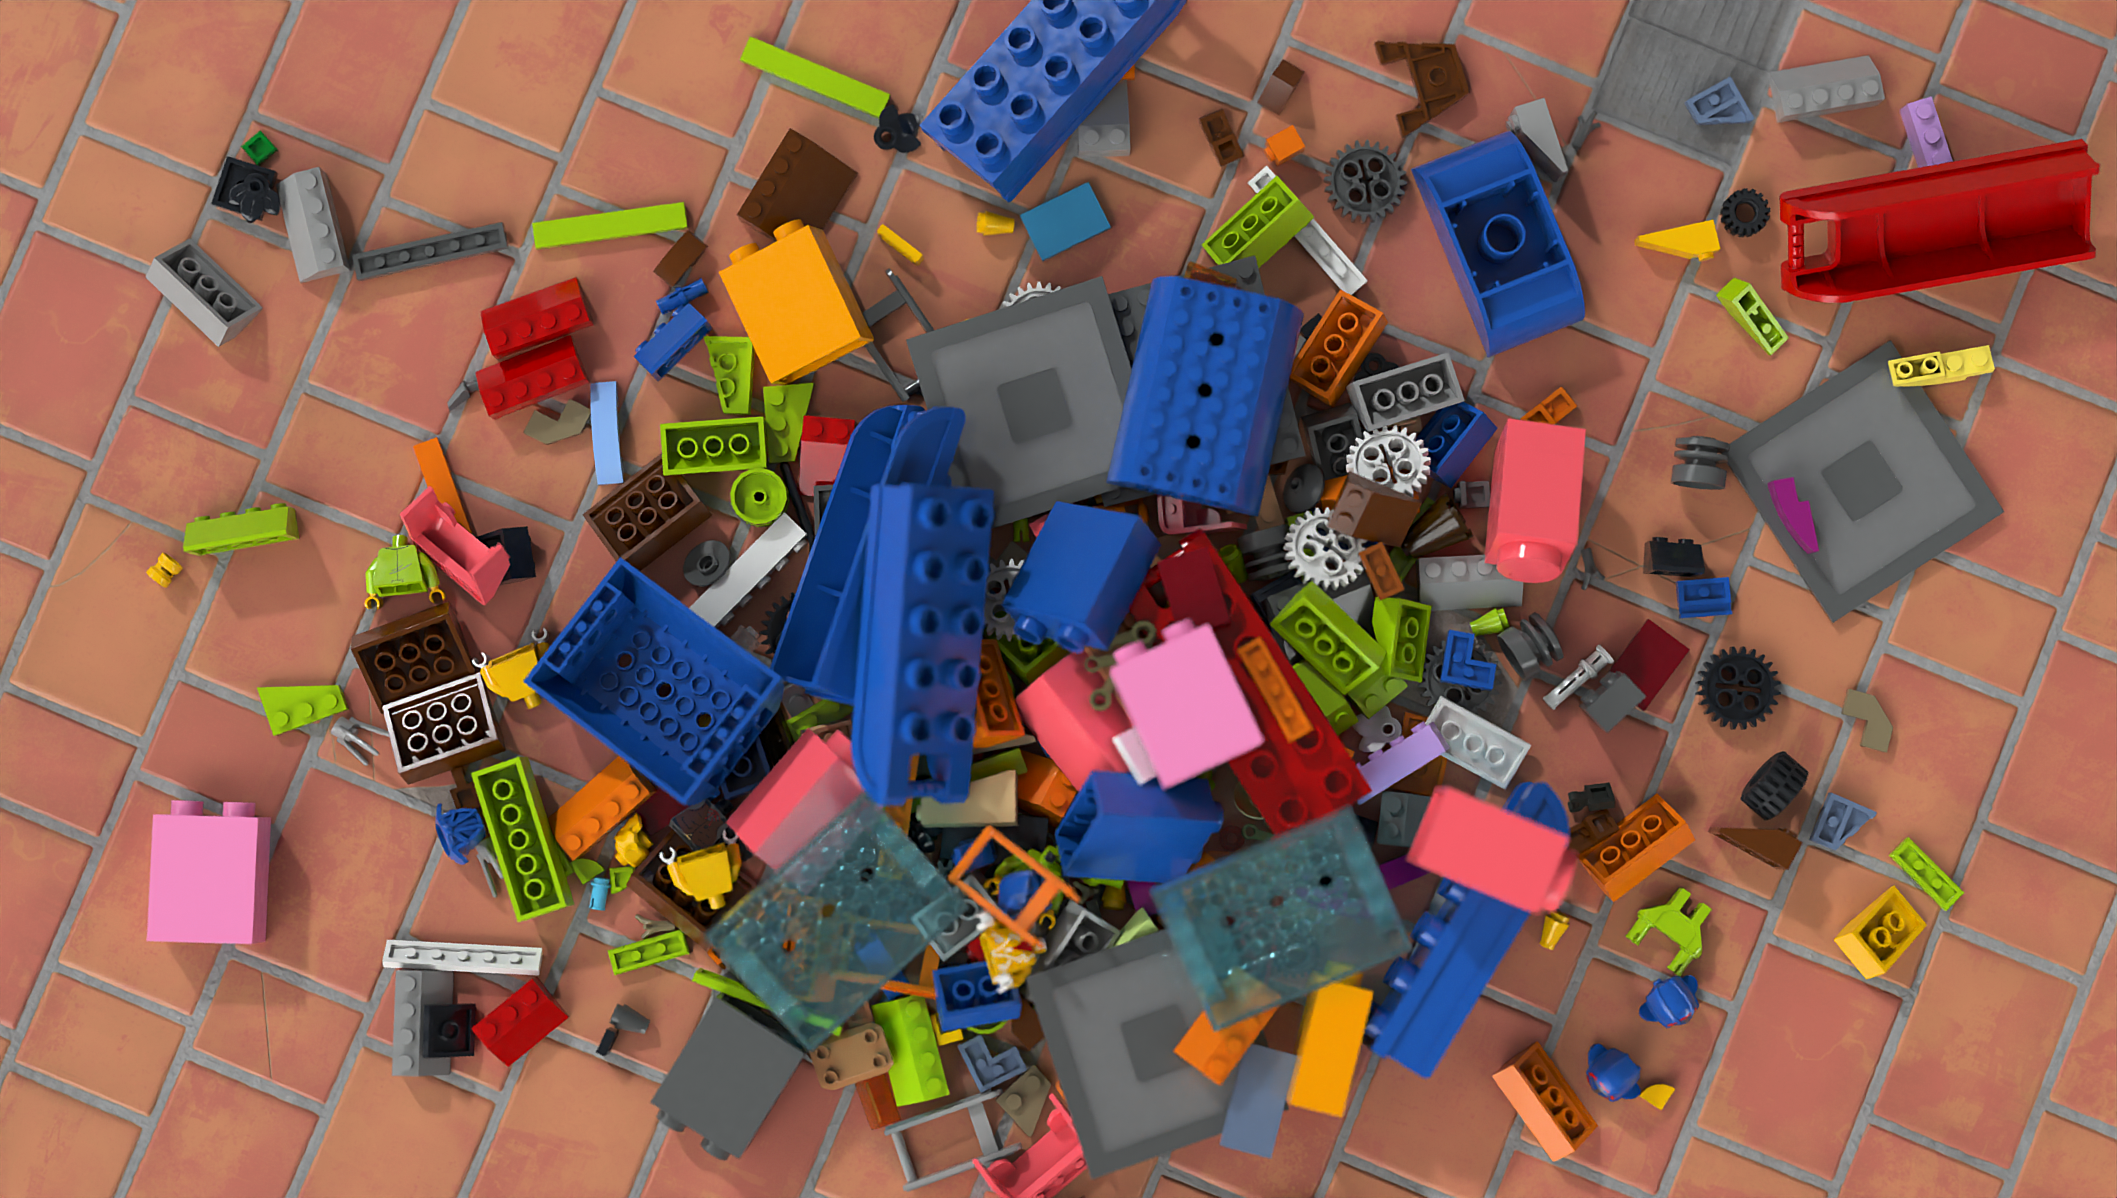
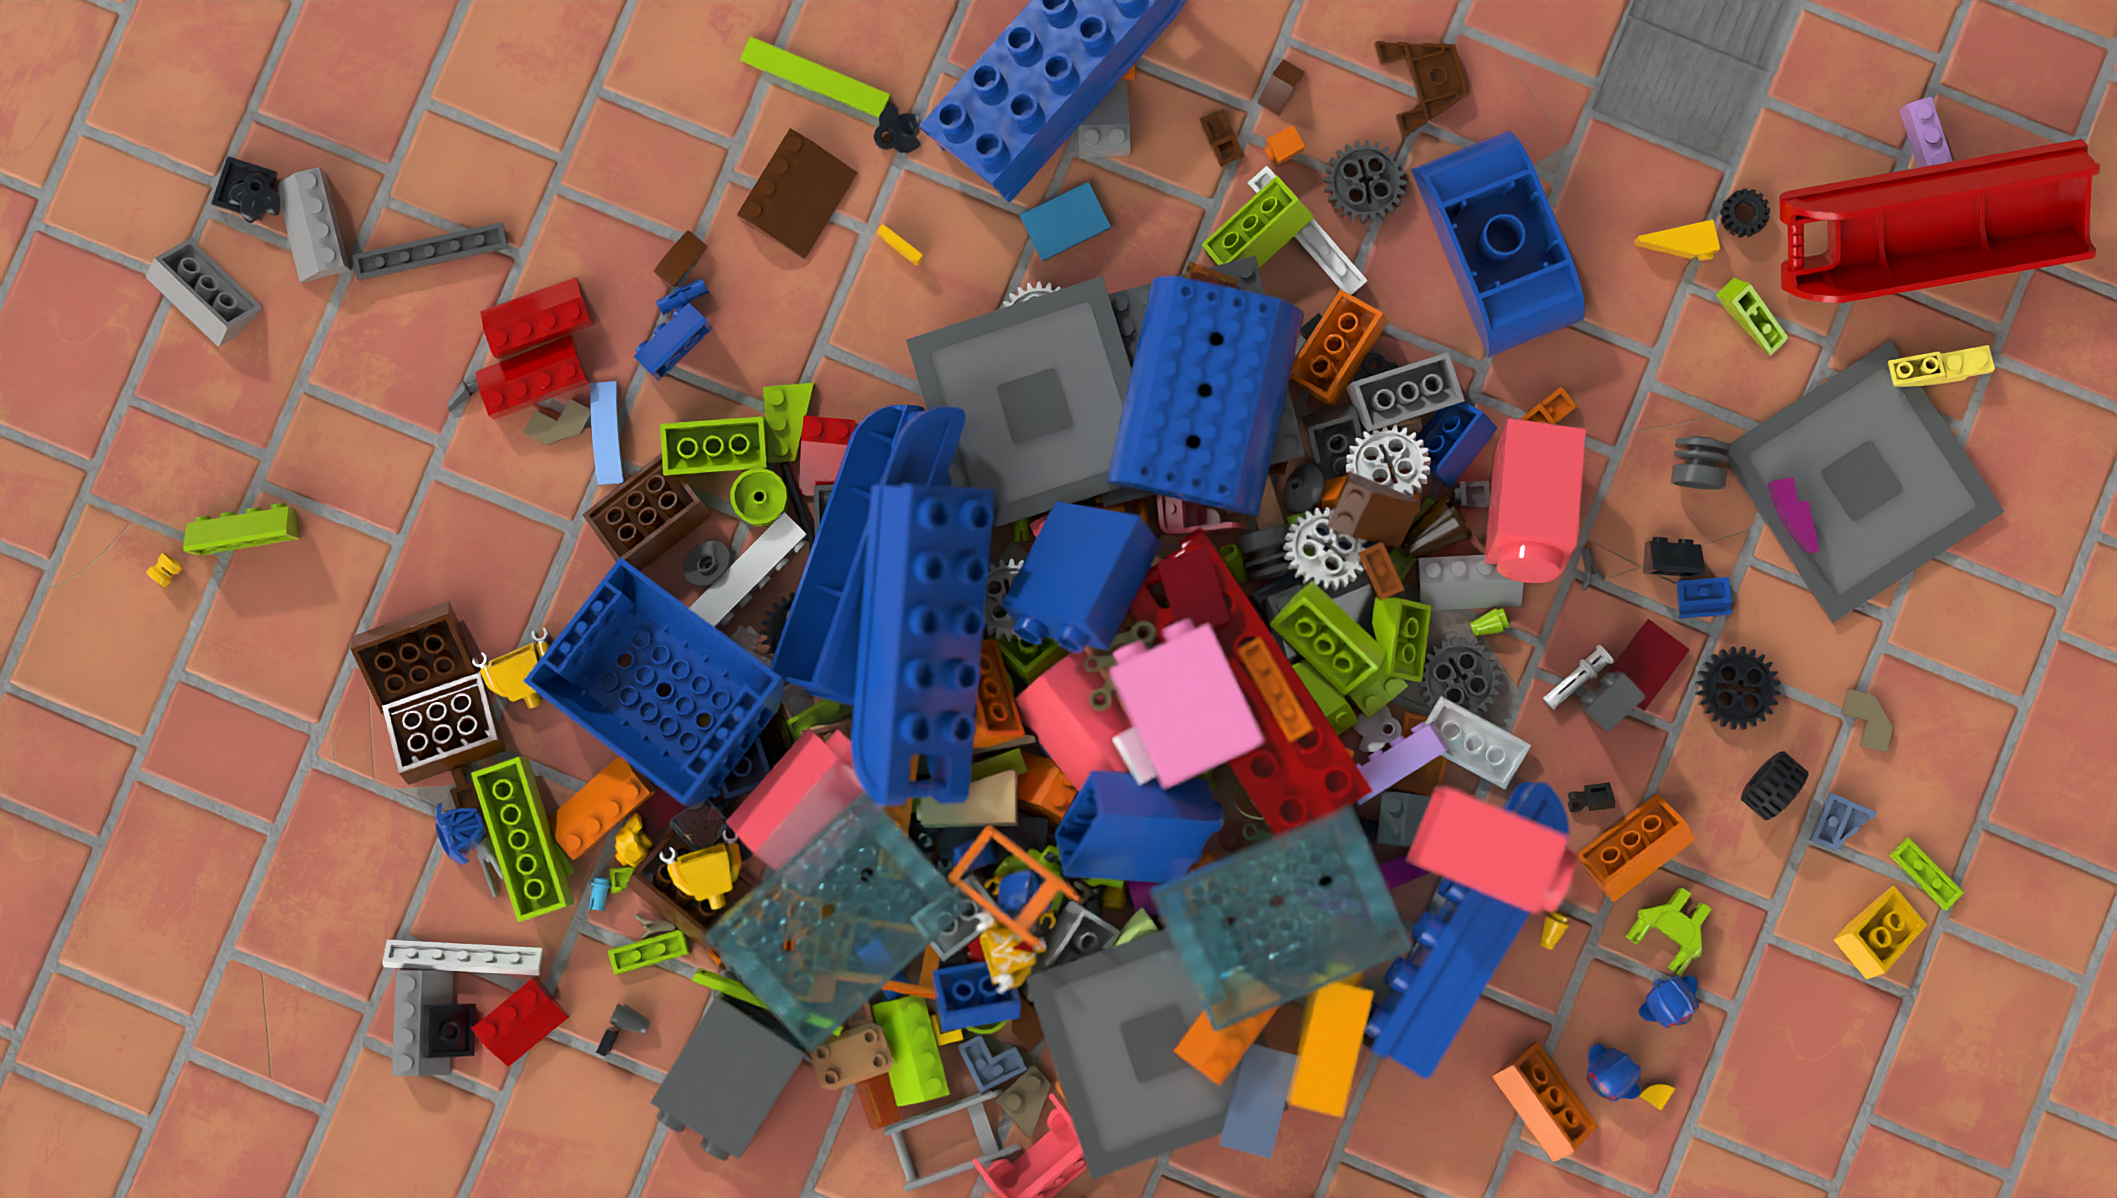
bright pink brick [147,800,271,944] -> none
green tile [241,130,278,166] -> none
lime wing [257,685,349,736] -> none
light grey plant [331,716,389,766] -> none
lime torso [364,535,446,610] -> none
coral windscreen [400,486,510,605] -> none
orange tile [413,437,473,534] -> none
black slope [476,526,536,585] -> none
lime tile [532,202,688,249] -> none
lime tile [569,859,606,885] -> none
lime wing [704,336,755,415] -> none
light orange brick [719,219,875,385] -> none
dark grey piece [862,268,934,402] -> none
yellow cone [976,210,1014,236] -> none
blue plate [1440,630,1496,691] -> none
dark grey wheel [1497,612,1564,681] -> none
light grey slope [1506,98,1568,183] -> none
reddish brown slope [1567,809,1620,855] -> none
dark grey bar [1571,111,1601,149] -> none
sand blue wing [1684,77,1755,125] -> none
reddish brown slope [1708,827,1803,870] -> none
light grey slope [1768,55,1885,123] -> none

